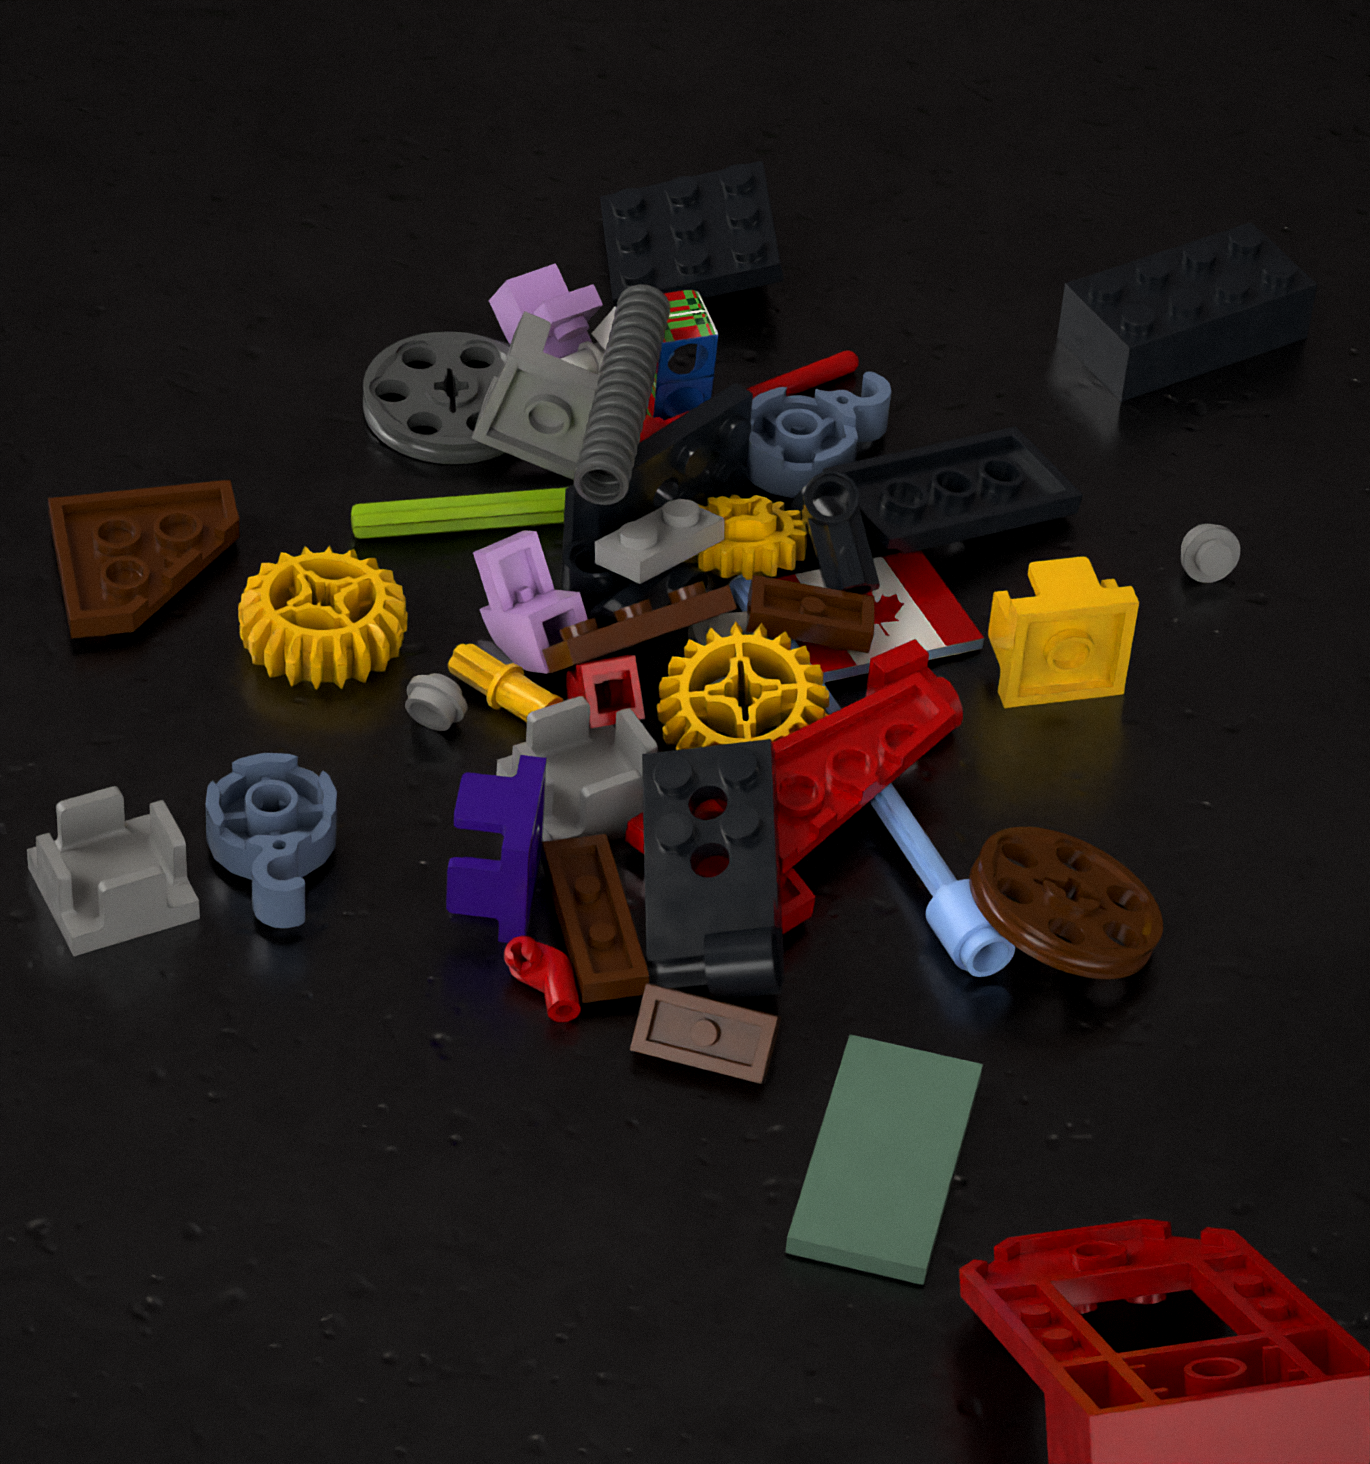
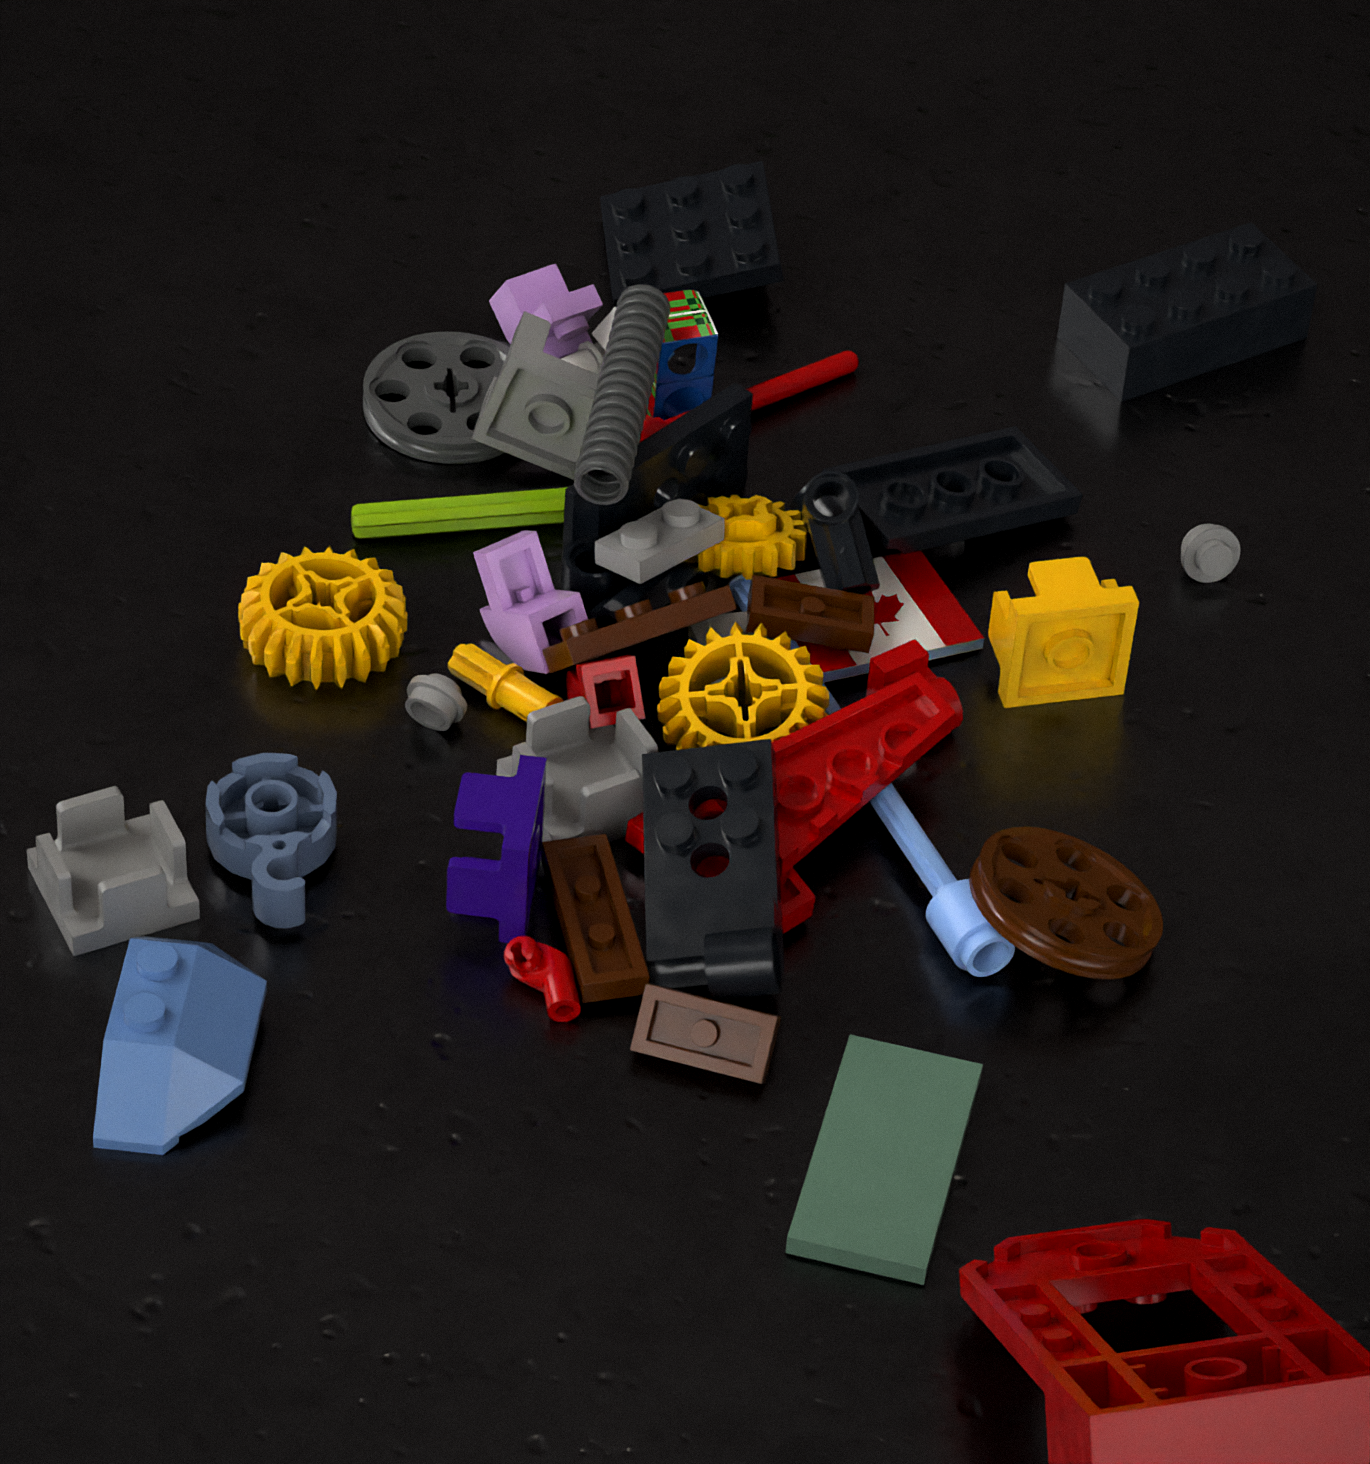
reddish brown plate [48,480,240,639] -> none
sand blue piece [747,372,892,498] -> none
none -> medium blue wedge [93,936,267,1155]

